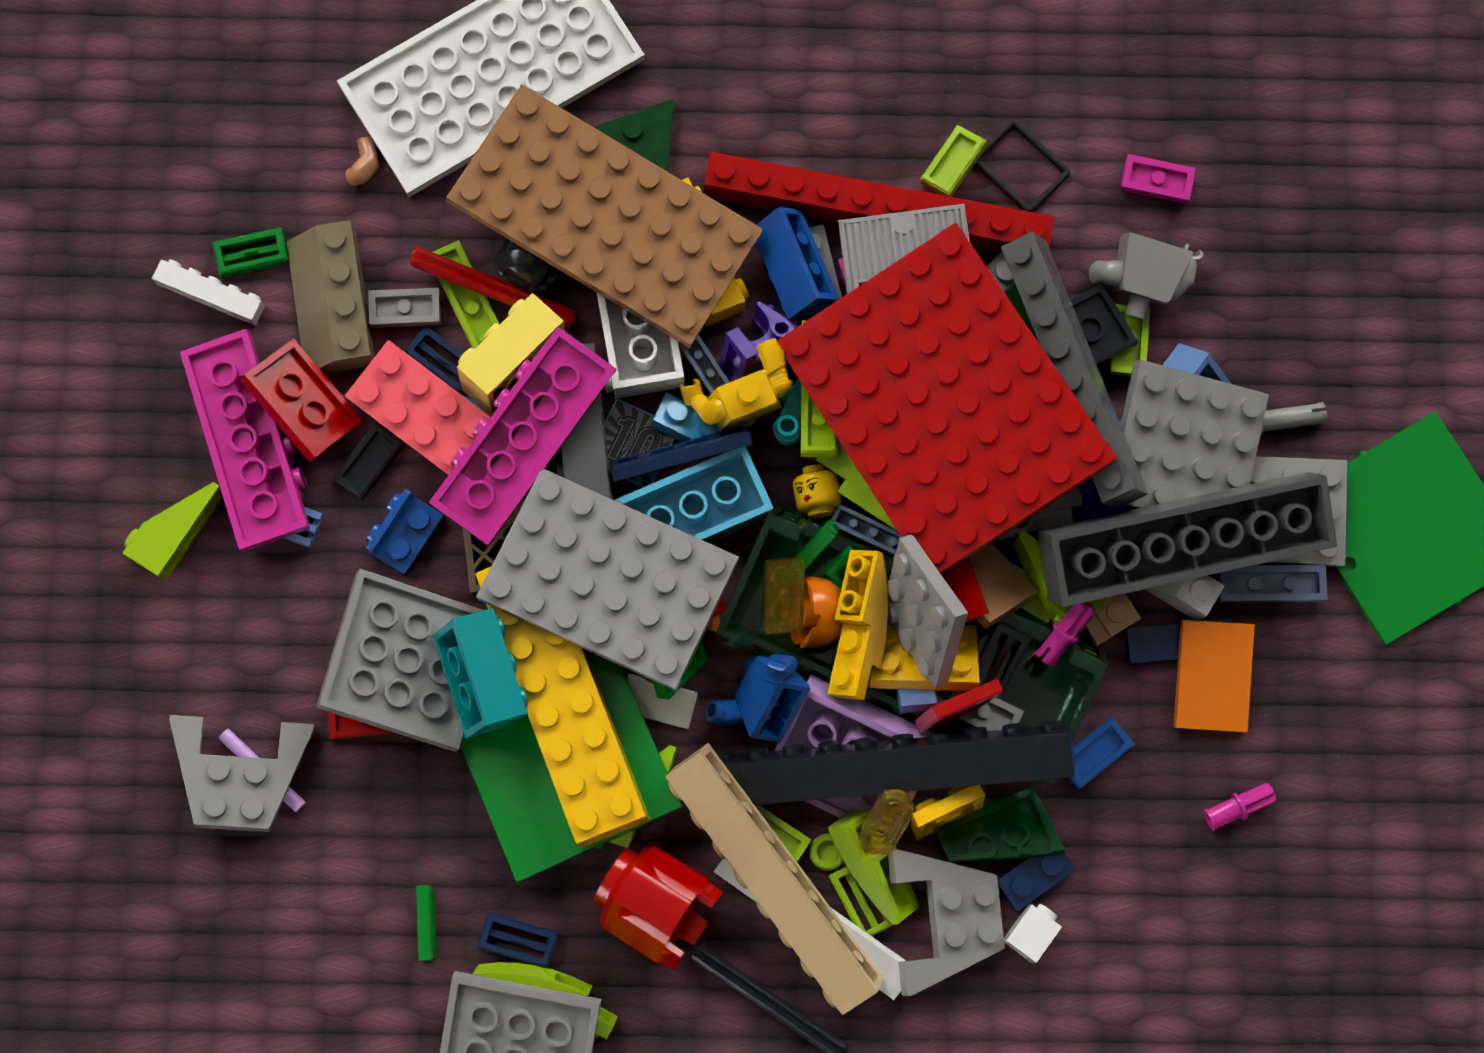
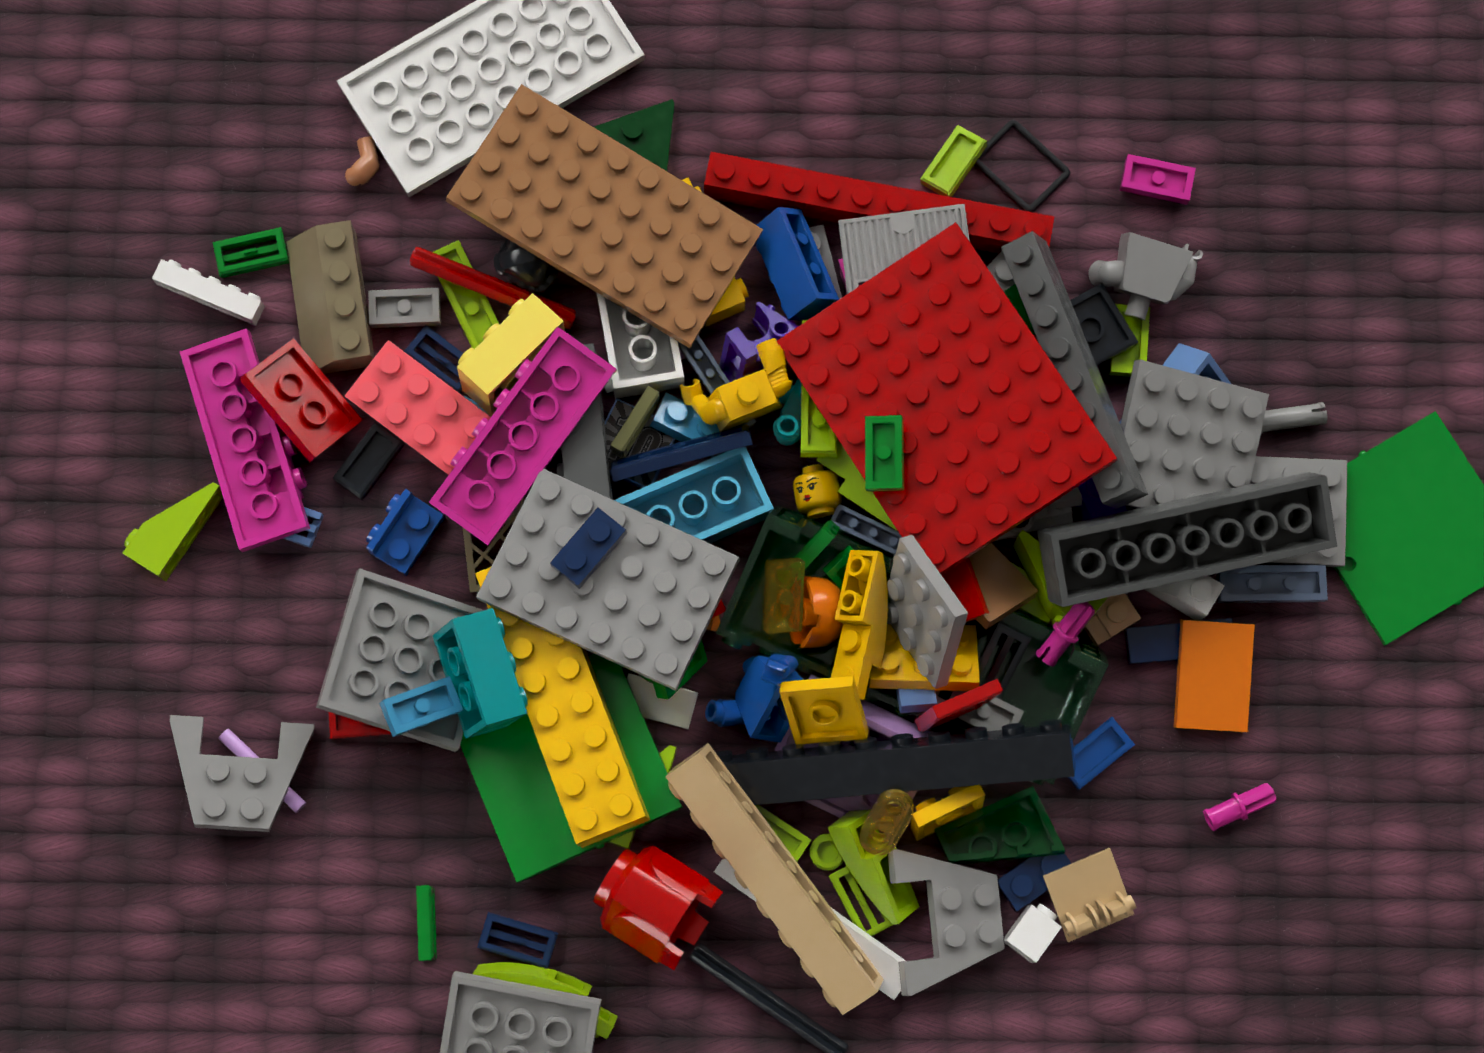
none -> dark azure plate [379,676,463,737]
none -> dark blue plate [550,507,627,589]
none -> olive tile [611,386,660,458]
none -> yellow plate [779,676,869,744]
none -> green plate [865,415,904,491]
none -> tan hinge [1043,848,1136,942]

